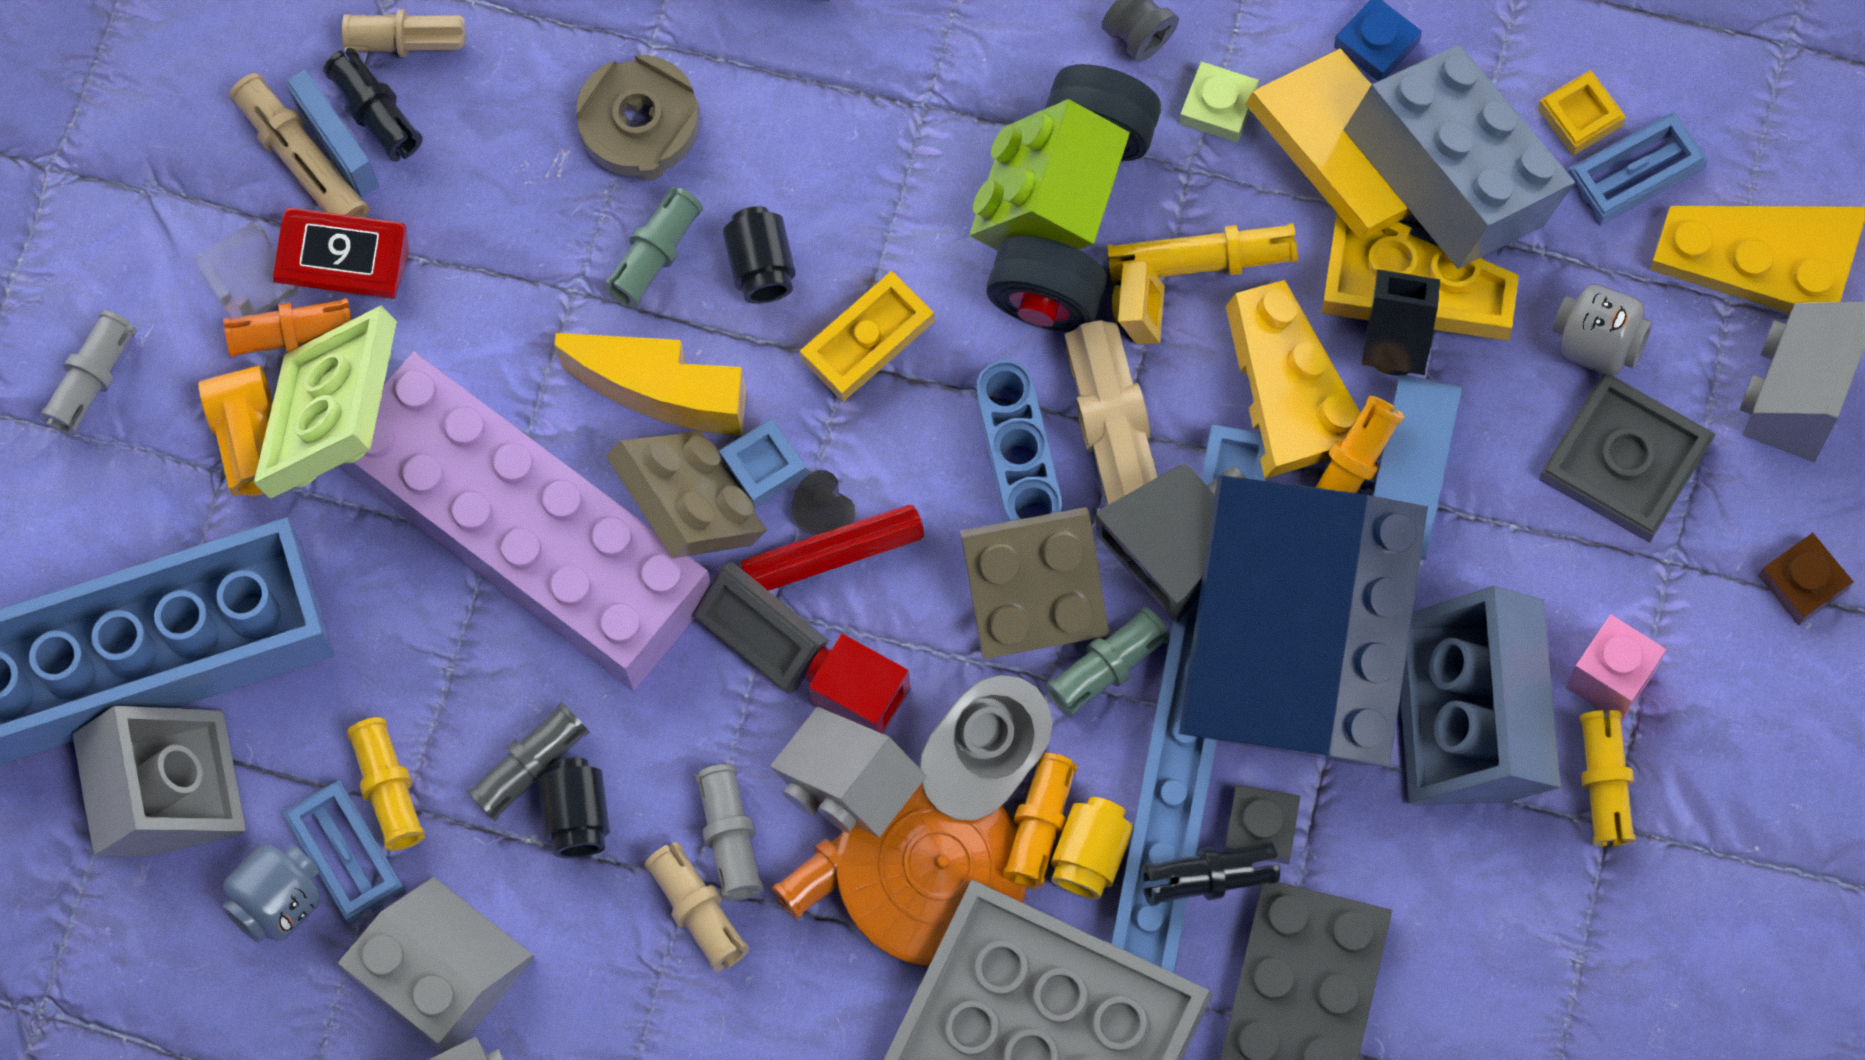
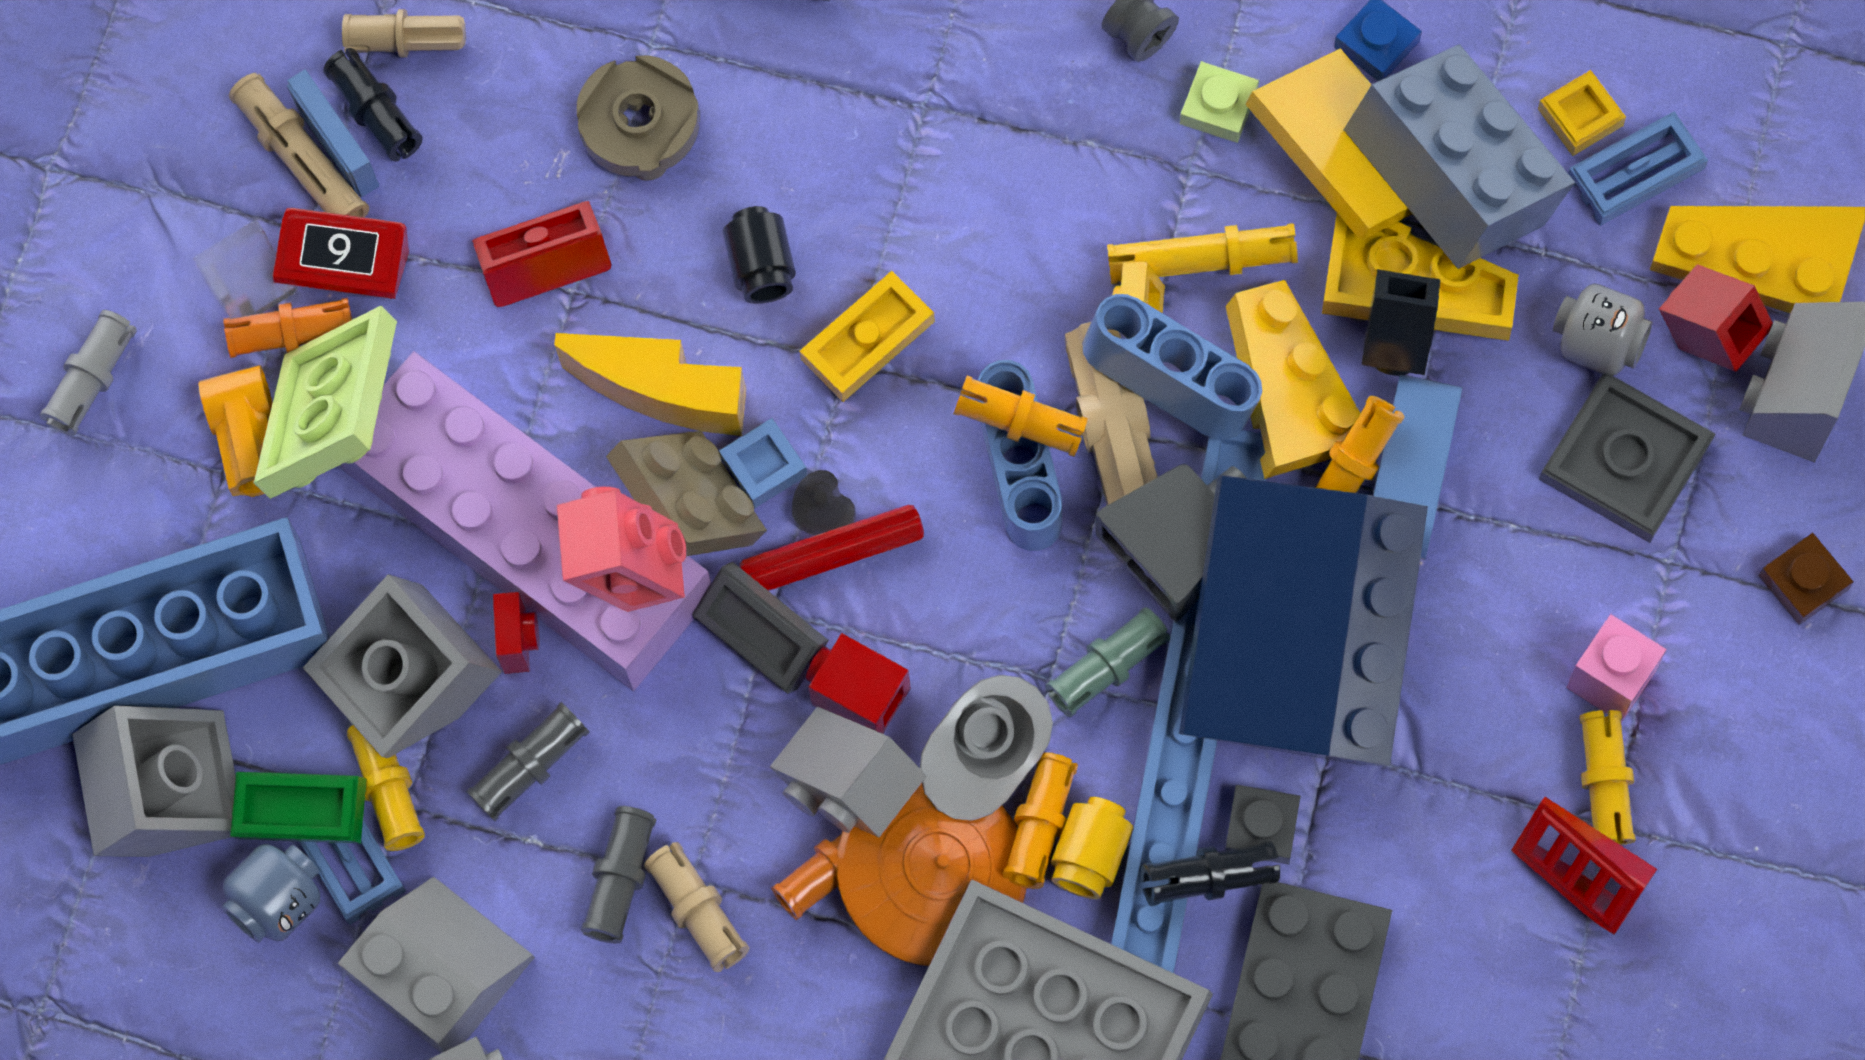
black brick [538,758,610,858] -> none
sand green pin [603,186,703,308] -> none
light grey pin [695,764,764,901] -> none
dark tan plate [960,507,1110,659] -> none
brick [969,64,1161,332] -> none
sand blue slope [1400,585,1561,806] -> none
none -> green tile [230,772,367,844]
none -> light grey slope [303,574,502,758]
none -> red slope [472,201,612,307]
none -> red plate [493,592,540,674]
none -> coral brick [557,487,686,612]
none -> dark grey pin [581,806,657,944]
none -> light orange pin [953,375,1088,457]
none -> medium blue beam [1082,294,1262,440]
none -> red slope [1511,797,1658,935]
none -> red brick [1659,264,1773,372]

